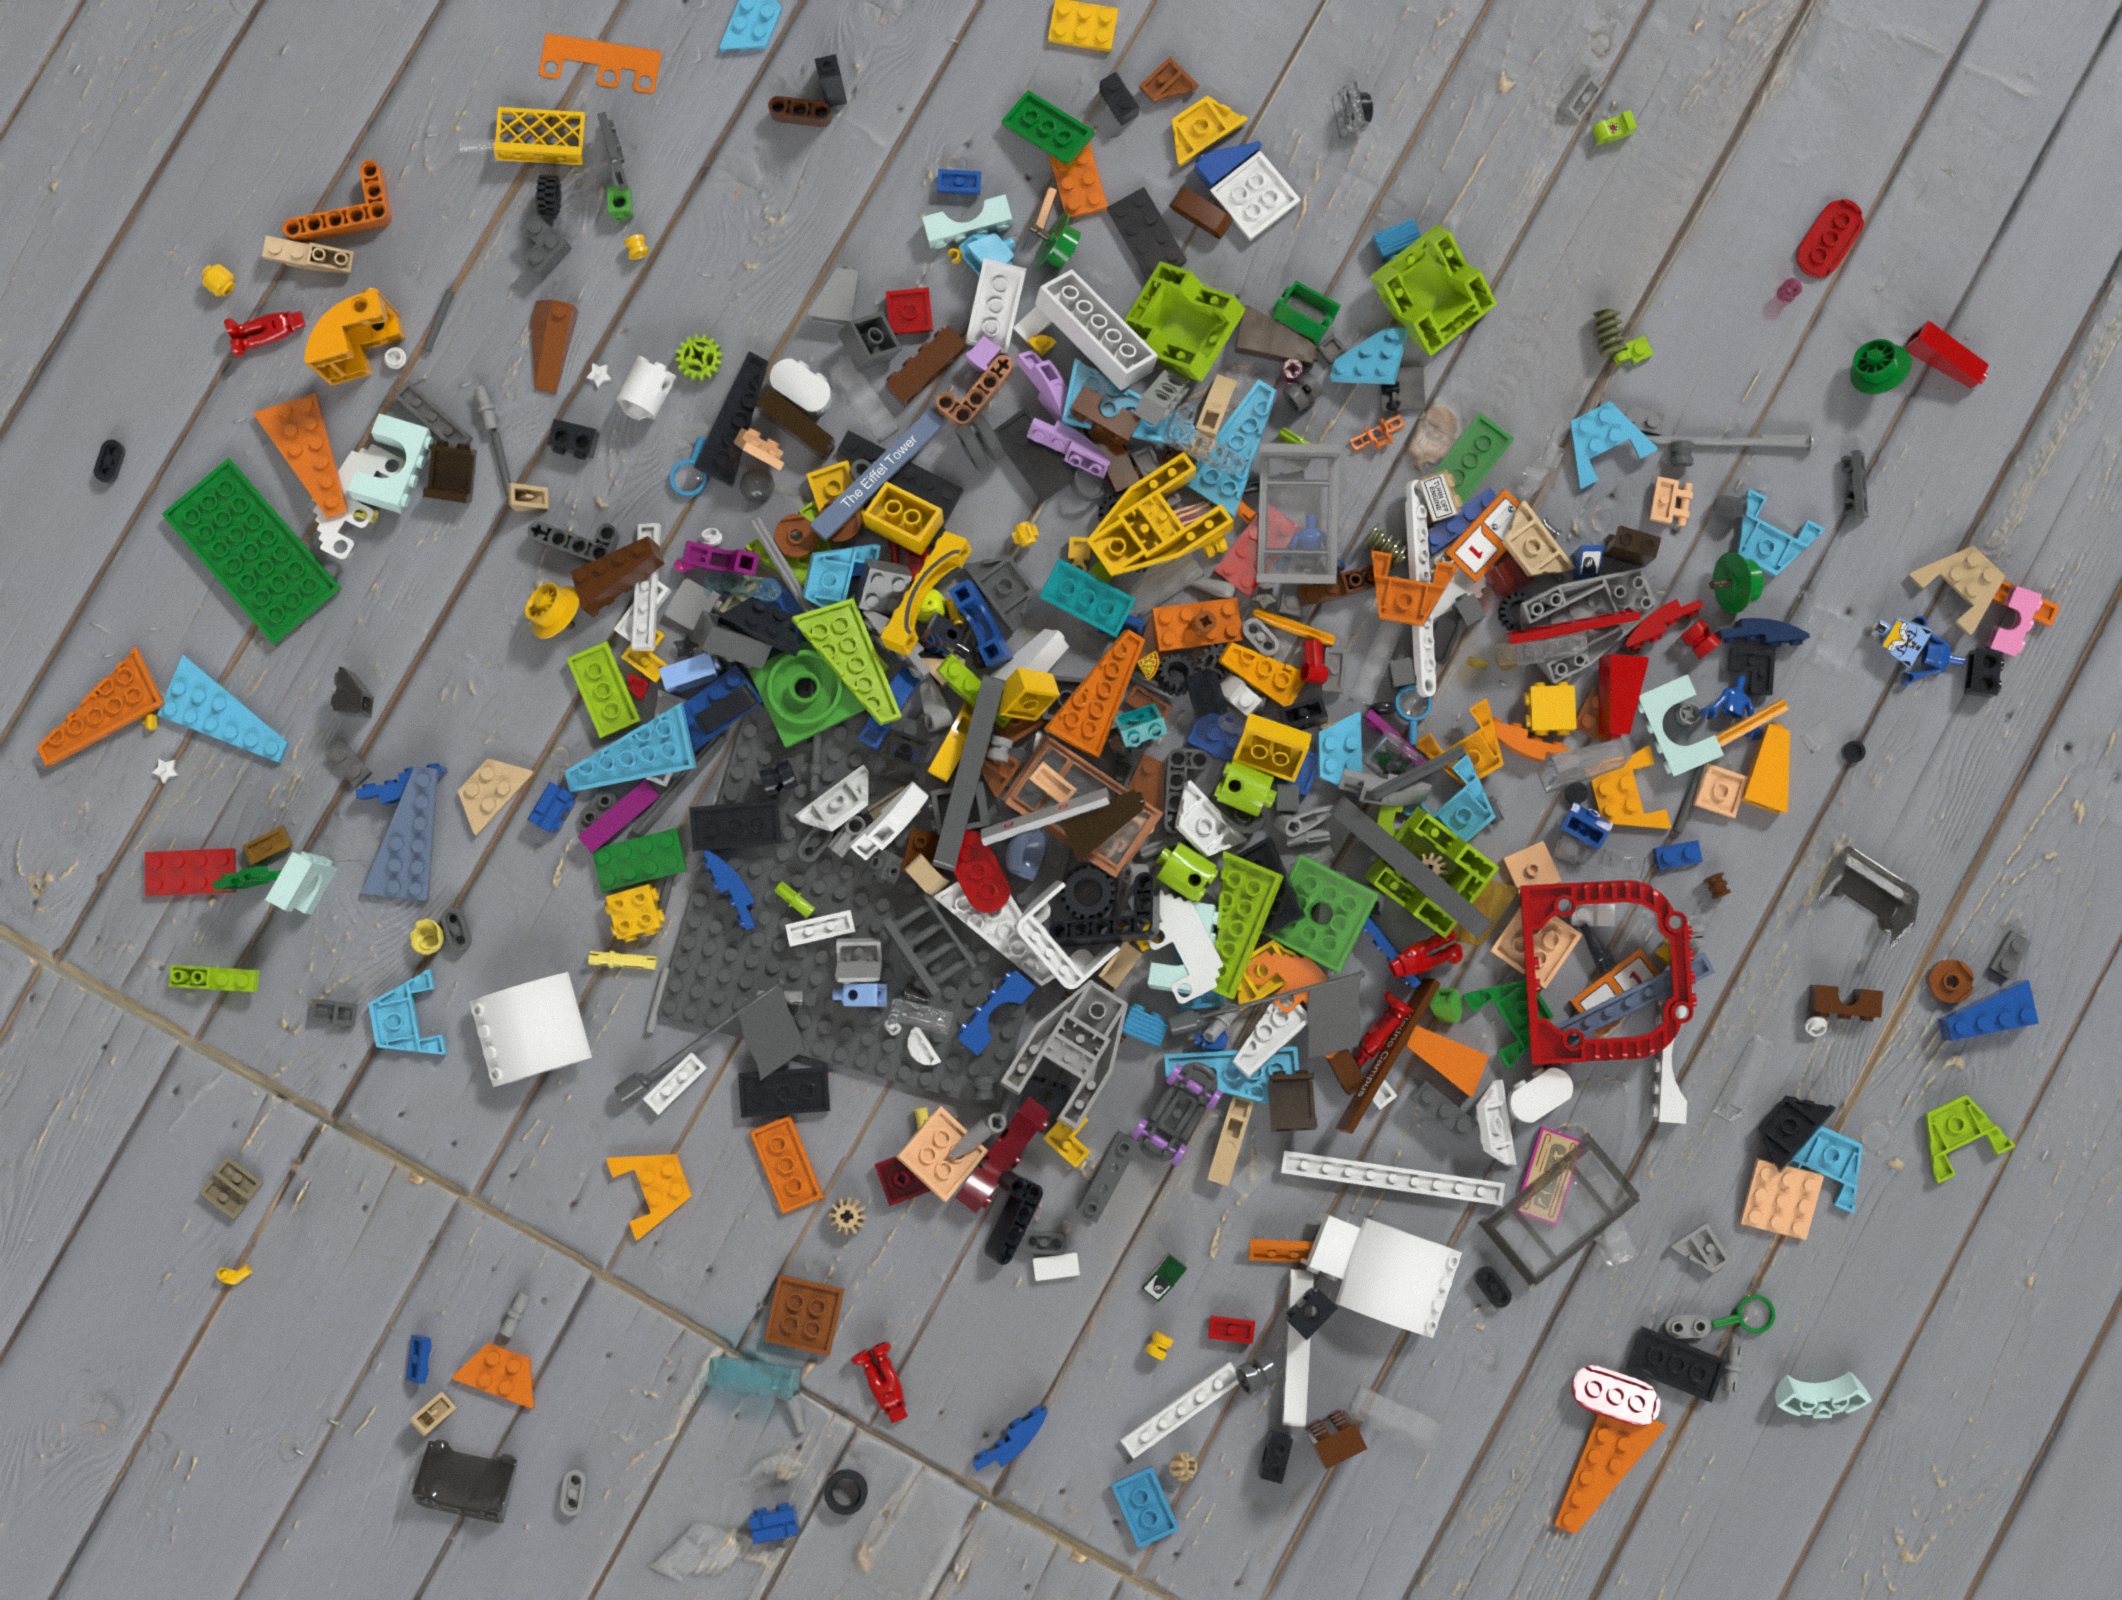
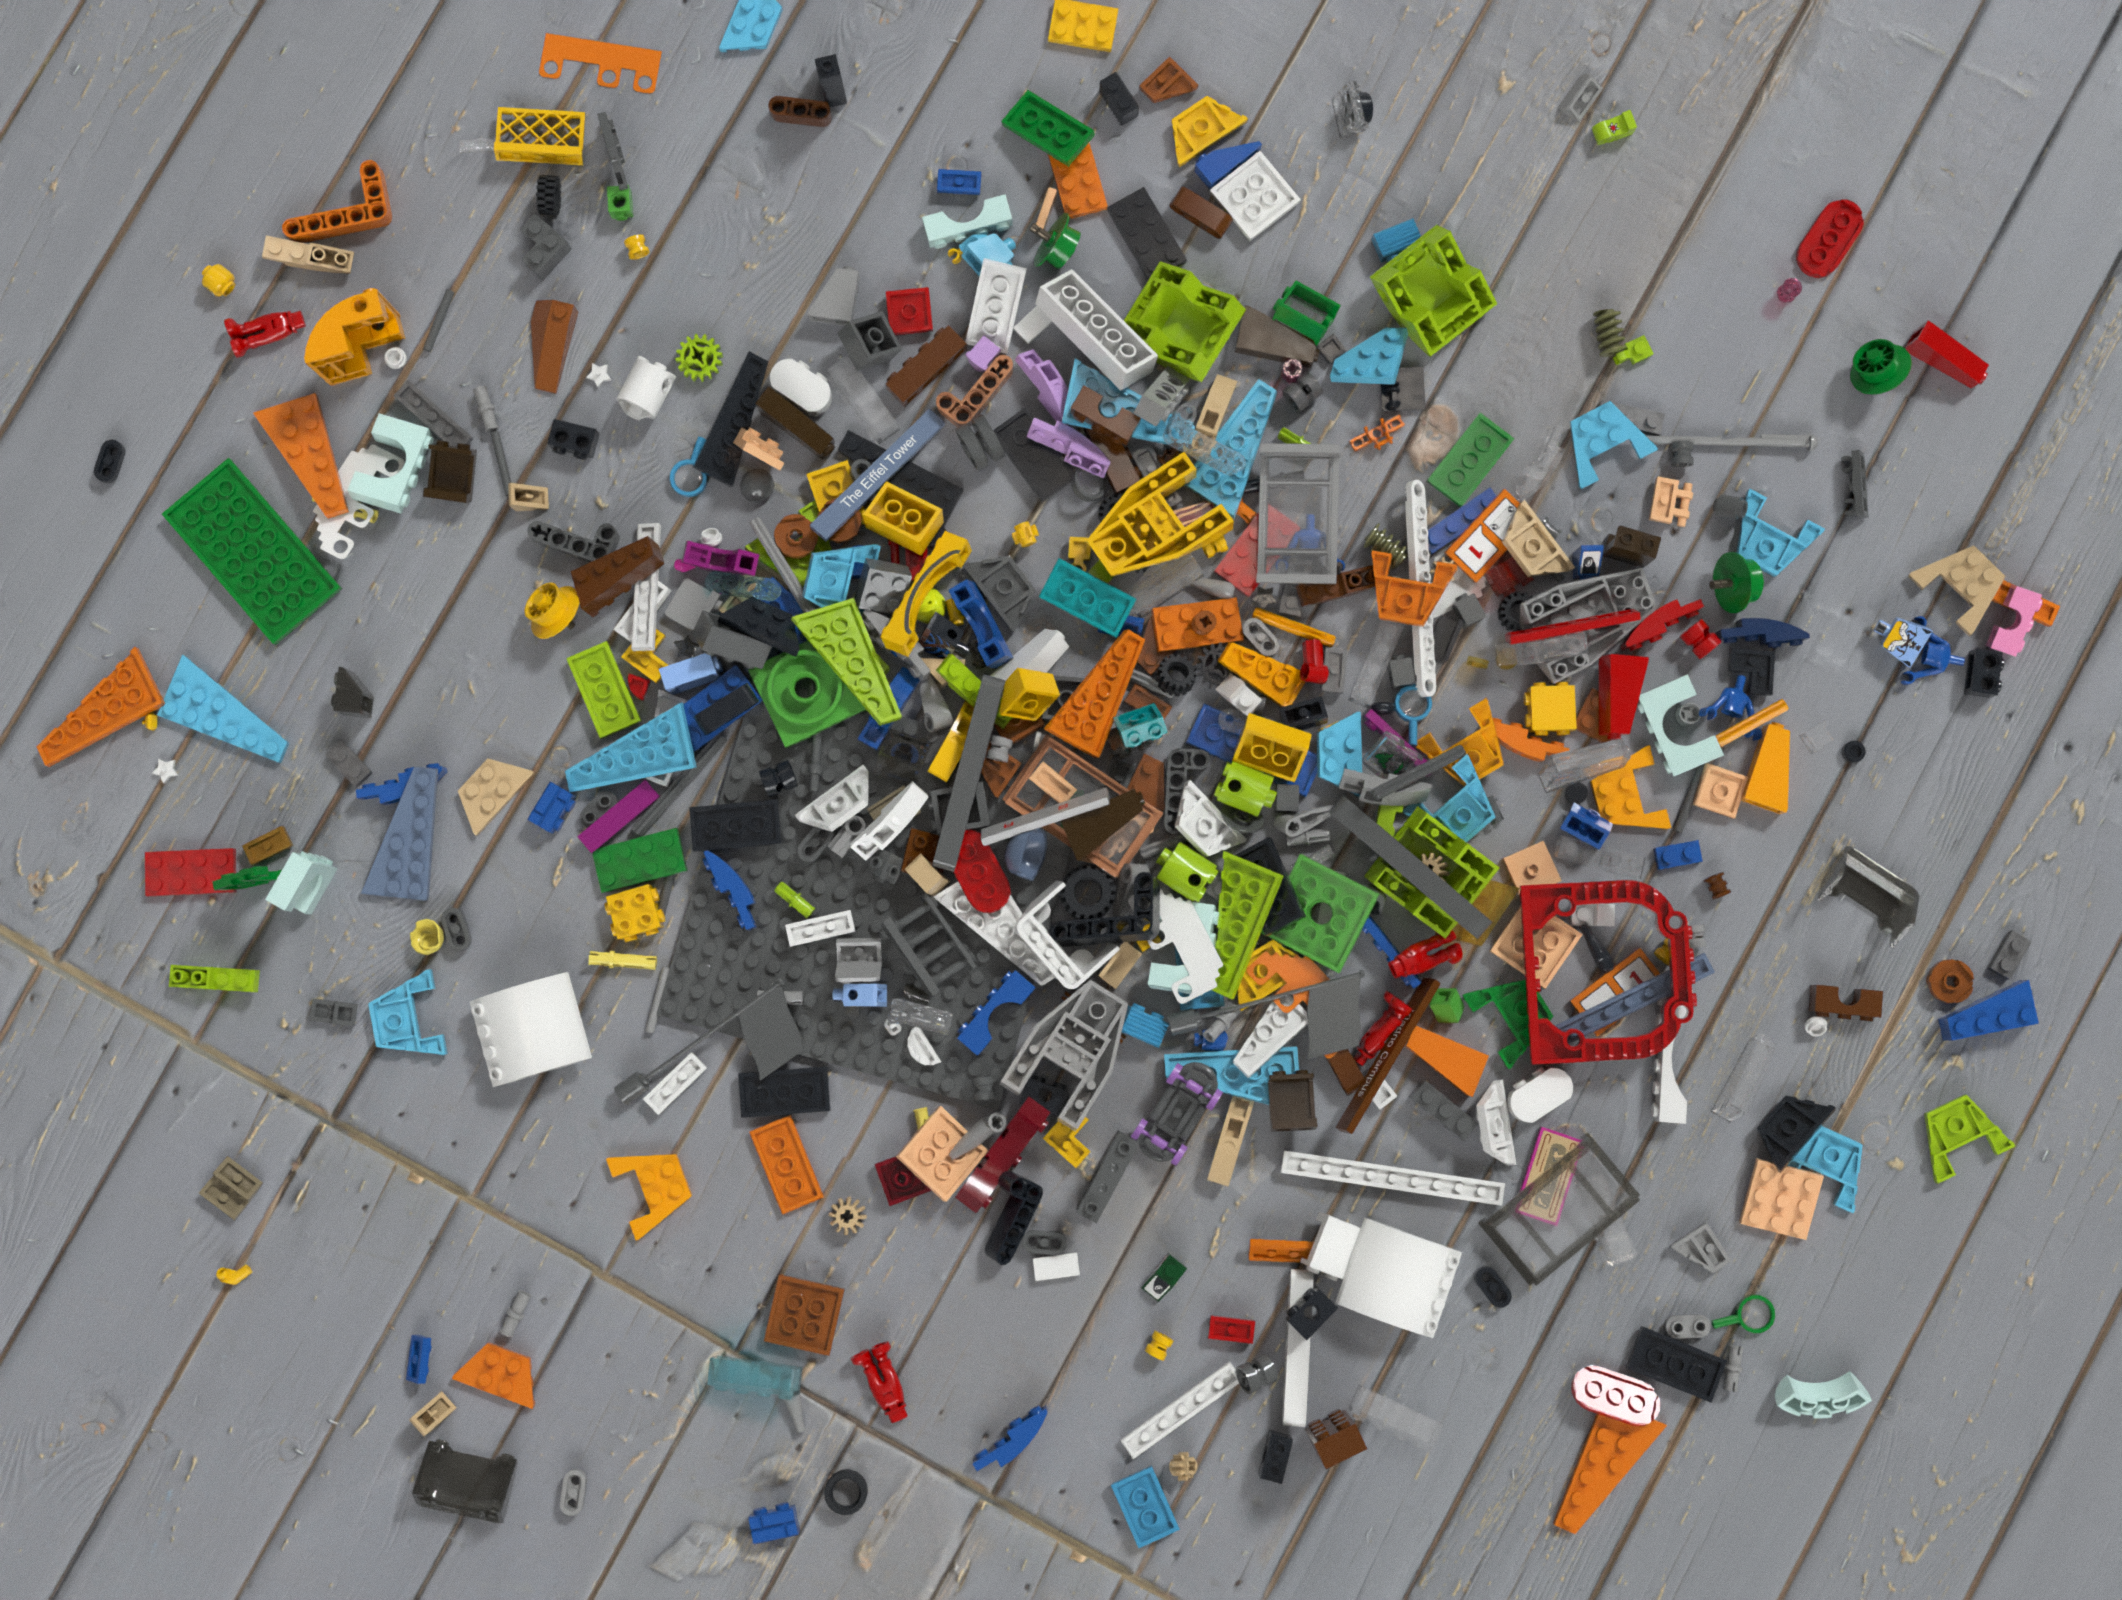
yellow tile [1026,334,1057,357] -> none
tile [1137,651,1159,681] -> none
black panel [1185,668,1228,719] -> none
brick [1419,469,1462,522] -> none

